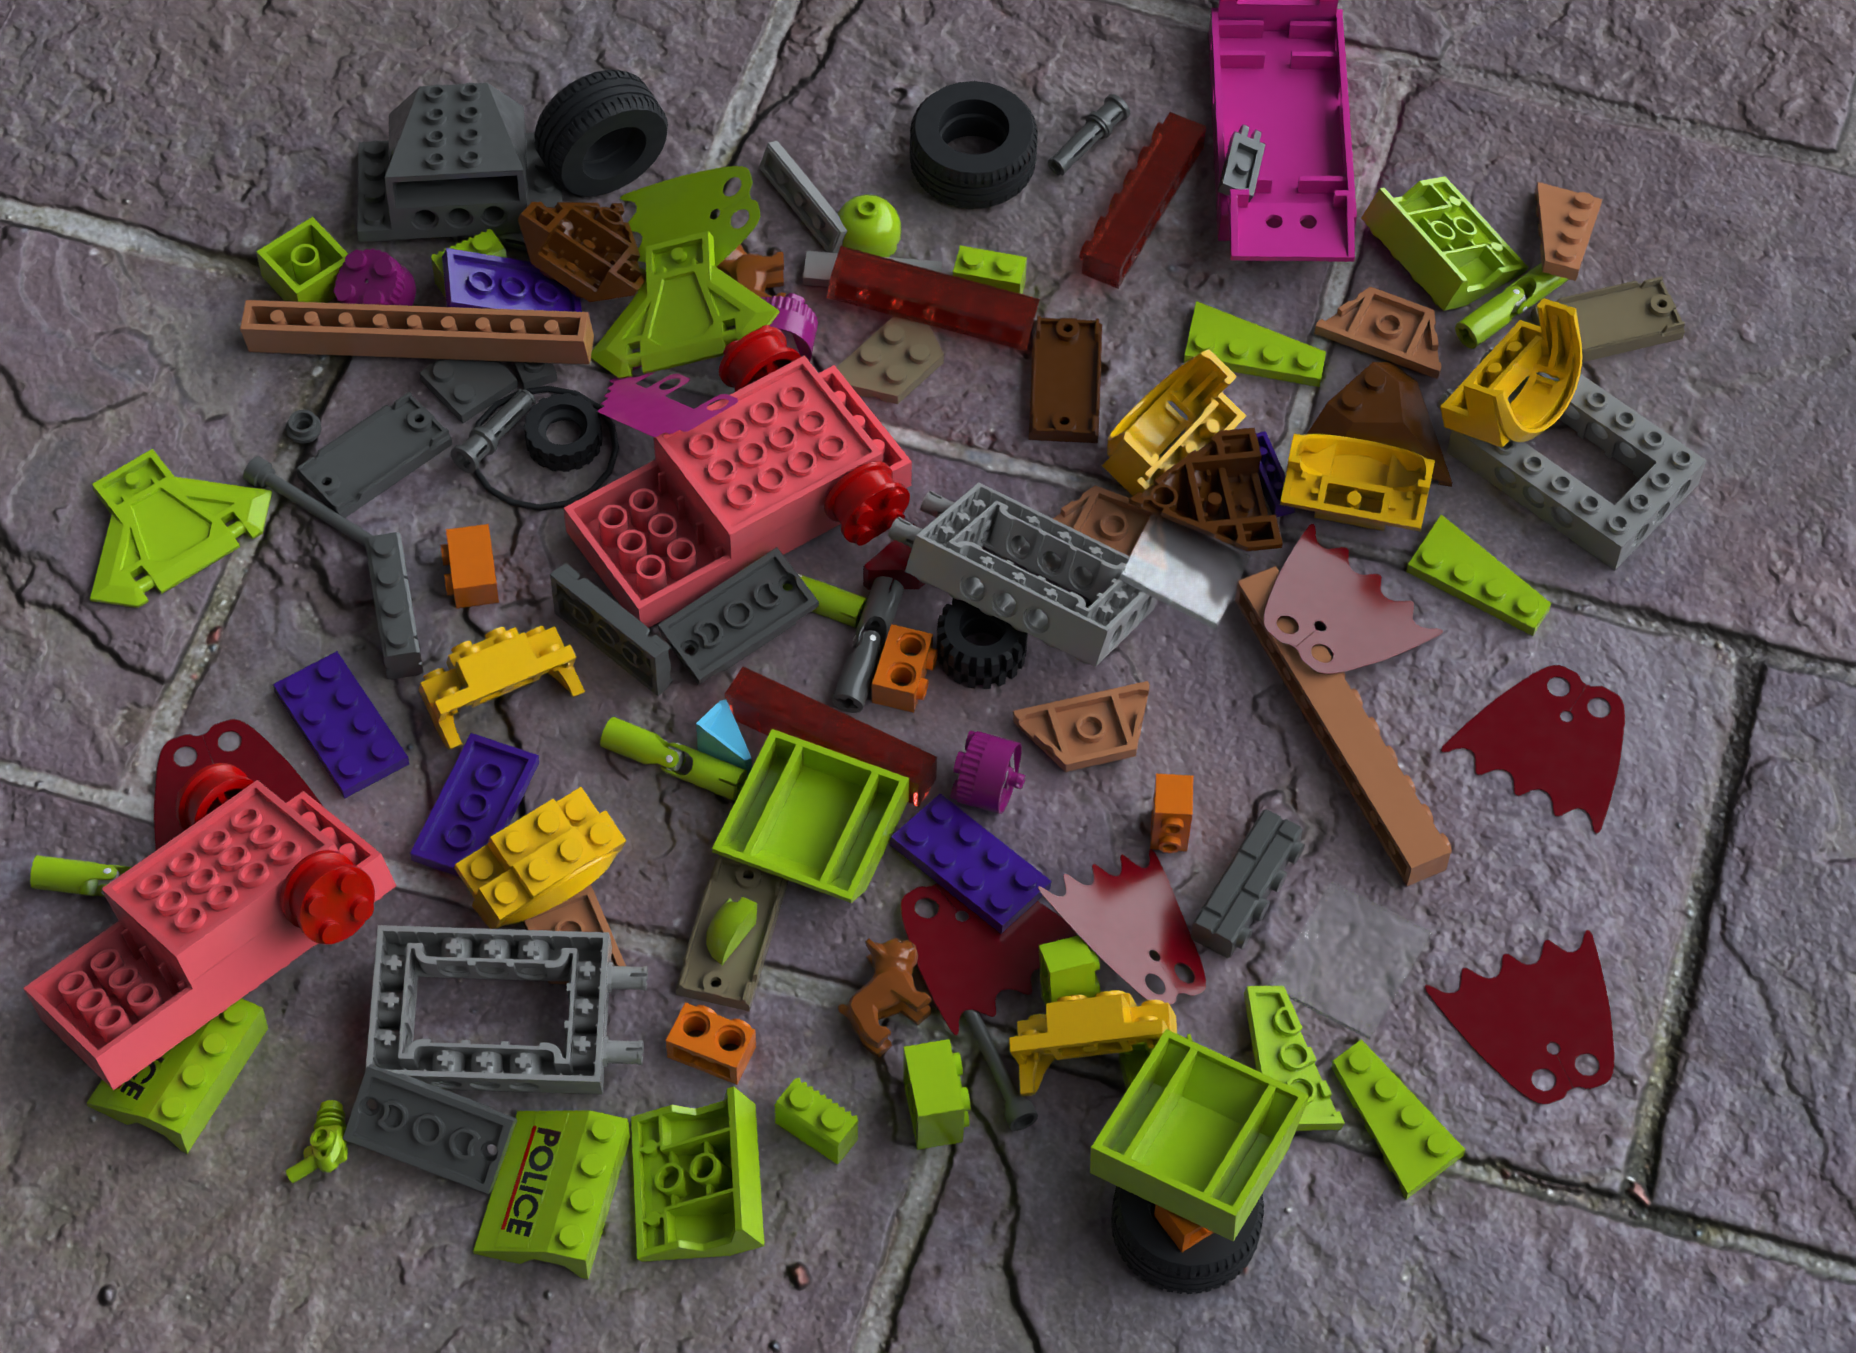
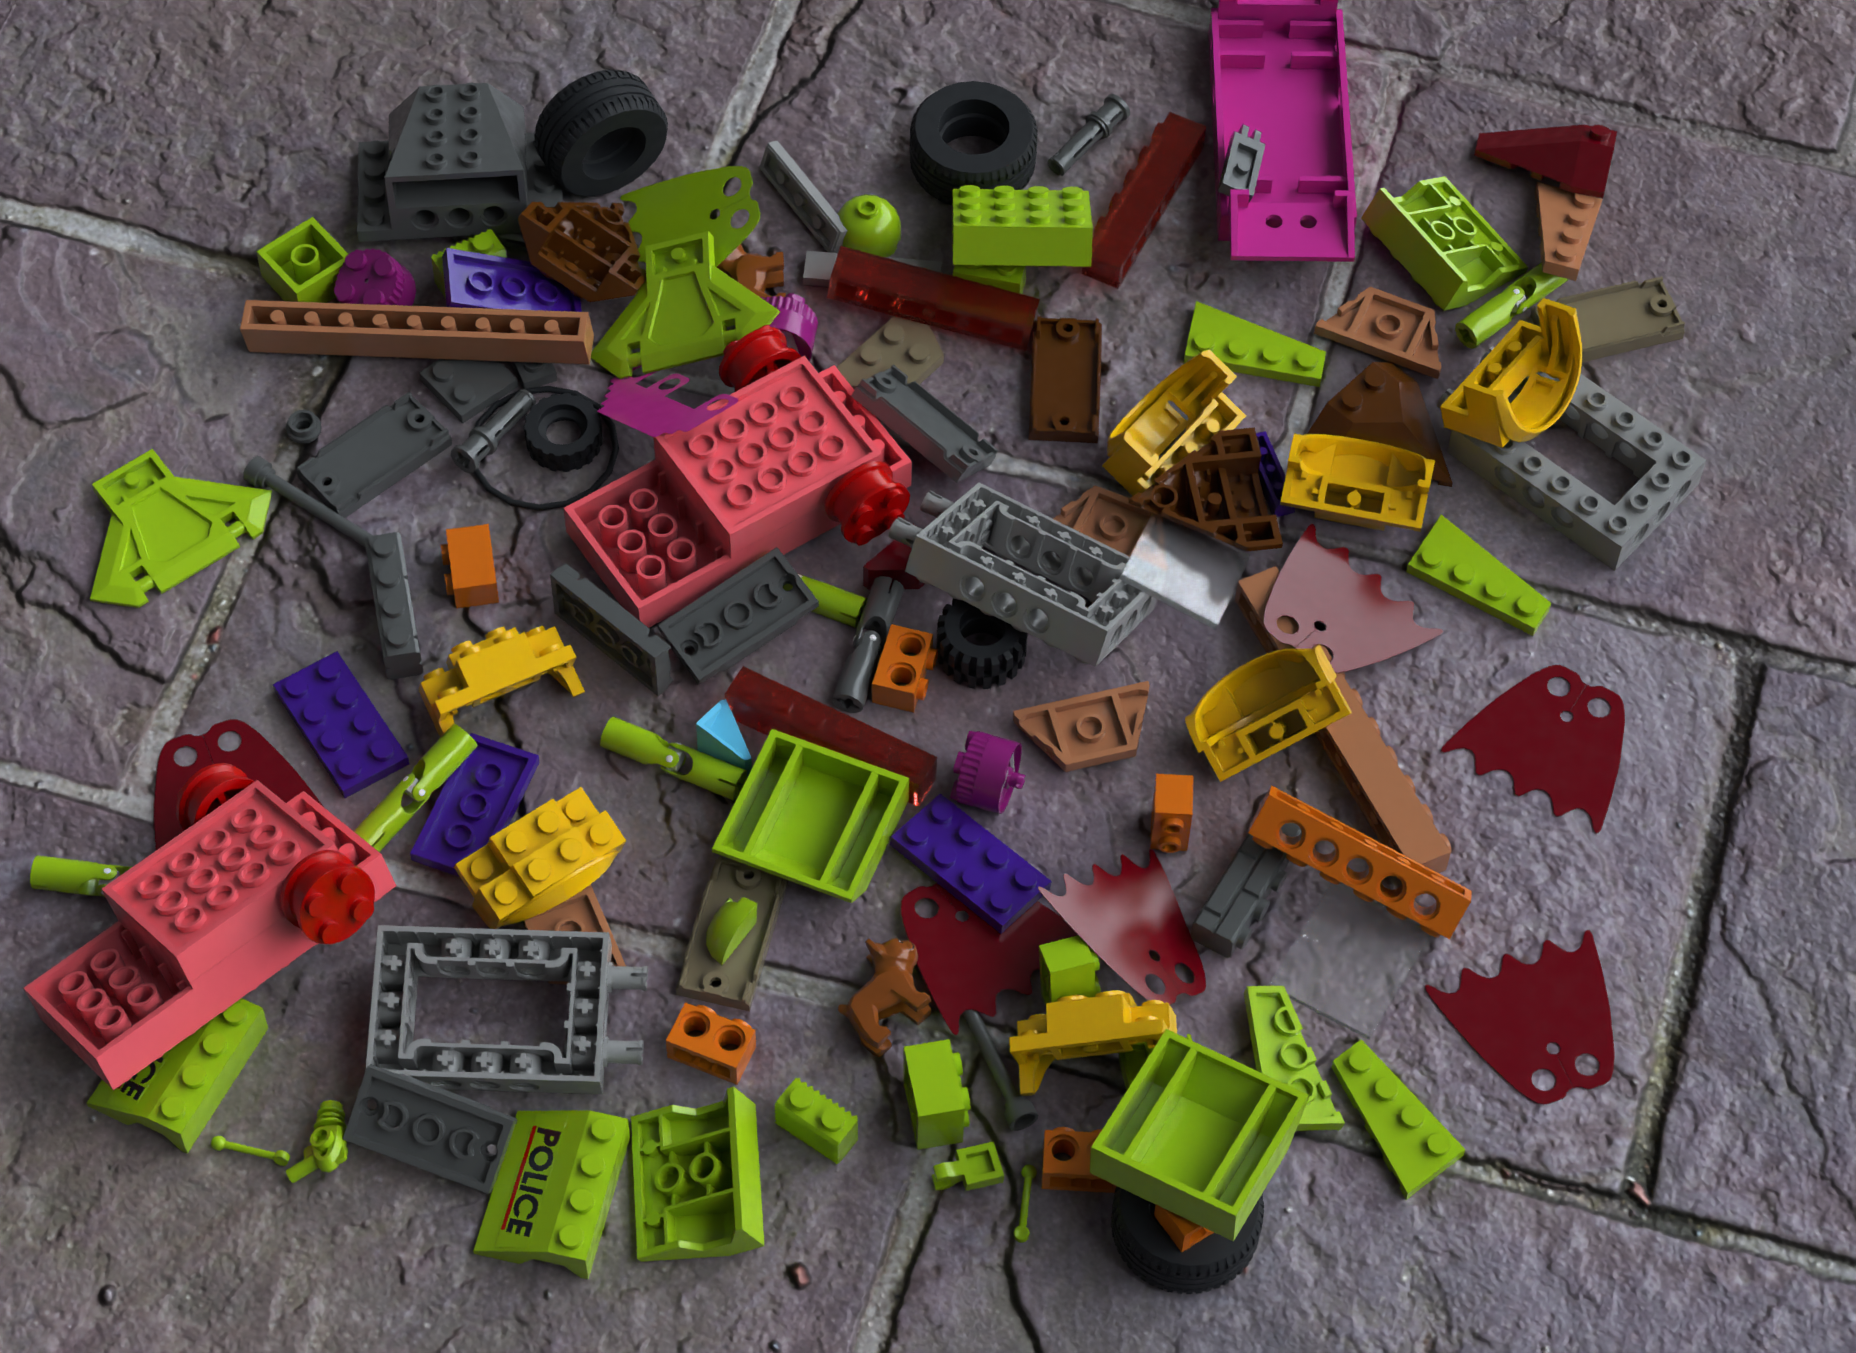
none -> lime hinge [211,1136,290,1166]
none -> lime piece [354,724,478,852]
none -> dark grey piece [851,365,998,483]
none -> lime plate [931,1141,1005,1191]
none -> lime slope [952,185,1093,267]
none -> lime hinge [1014,1164,1037,1243]
none -> orange brick [1041,1127,1116,1193]
none -> yellow piece [1185,644,1352,782]
none -> orange brick [1248,785,1472,939]
none -> dark red wedge [1474,125,1617,199]

